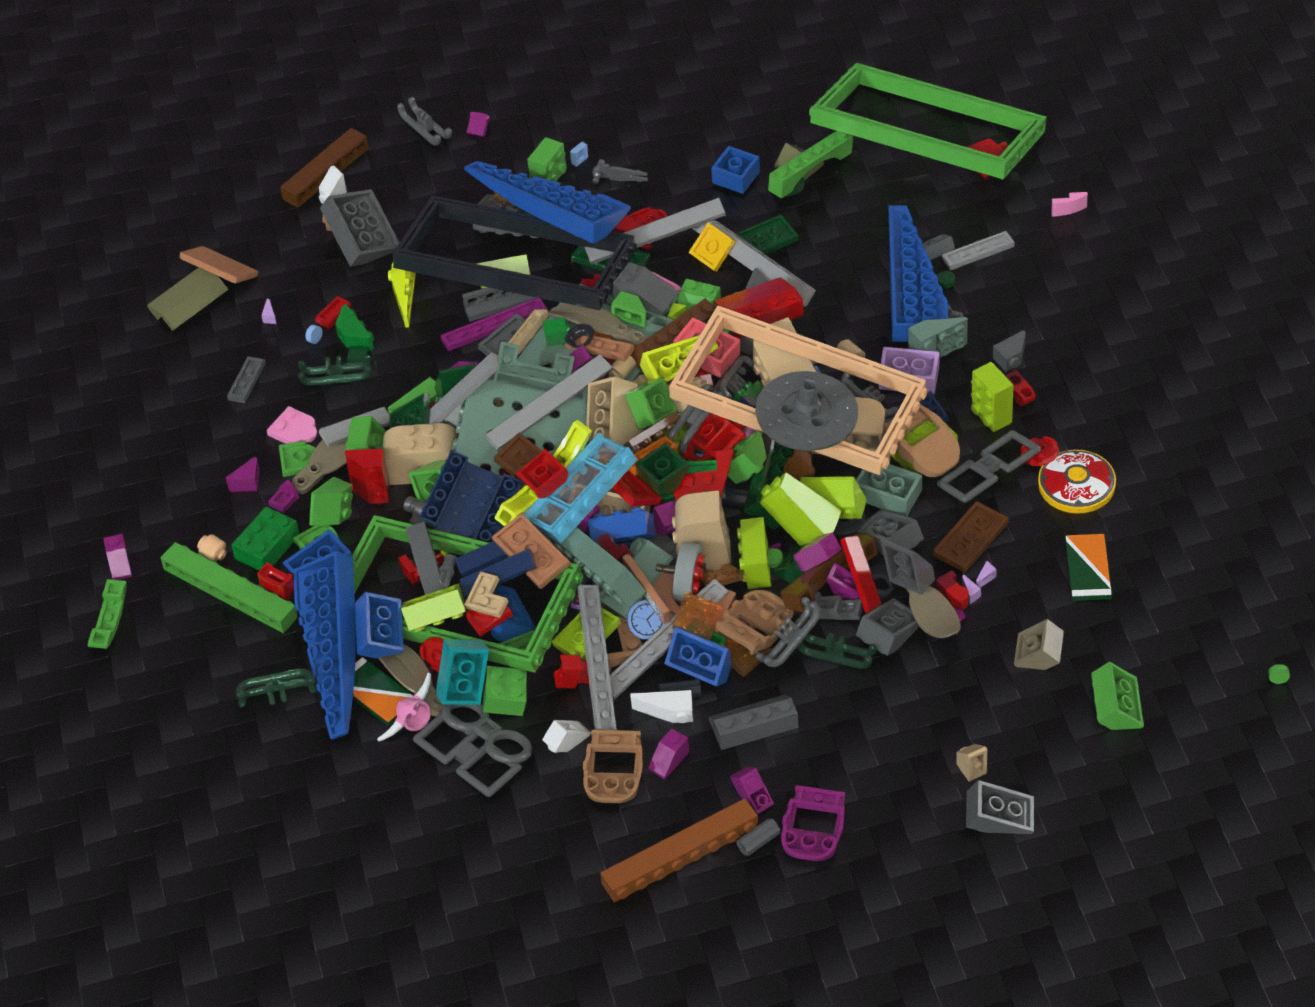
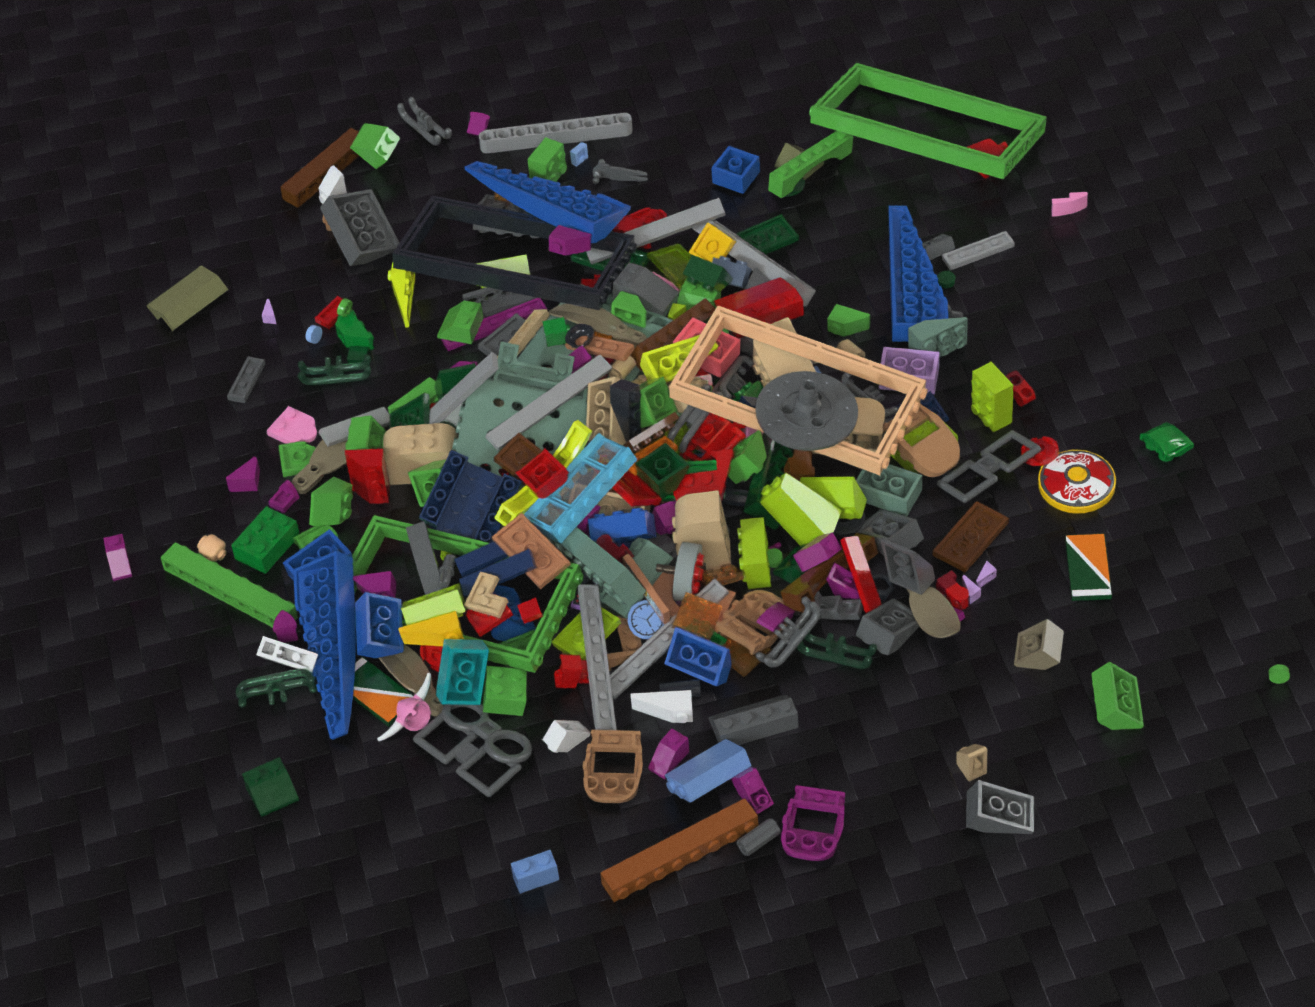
bright green slope [88,579,126,649] -> none
nougat tile [180,246,258,284] -> none
red piece [257,563,294,601] -> none
red bracket [398,553,444,585] -> none
flat silver piece [404,496,426,525] -> none
dark grey slope [993,330,1026,372] -> none
none -> dark green slope [242,757,299,817]
none -> white slope [257,636,319,673]
none -> magenta tile [273,610,298,643]
none -> bright green tile [337,298,353,317]
none -> bright green slope [350,123,400,169]
none -> magenta slope [353,571,397,598]
none -> yellow slope [398,611,464,646]
none -> bright green slope [437,300,484,344]
none -> light grey beam [479,113,633,153]
none -> medium blue piece [511,850,559,893]
none -> red tile [517,598,543,624]
none -> magenta slope [549,225,591,255]
none -> black slope [610,379,641,442]
none -> clear neon green piece [647,244,691,289]
none -> medium blue brick [665,739,751,803]
none -> dark green slope [683,255,733,292]
none -> sand blue brick [712,256,752,289]
none -> magenta slope [757,602,795,632]
none -> bright green slope [827,304,870,337]
none -> green slope [1140,422,1194,462]

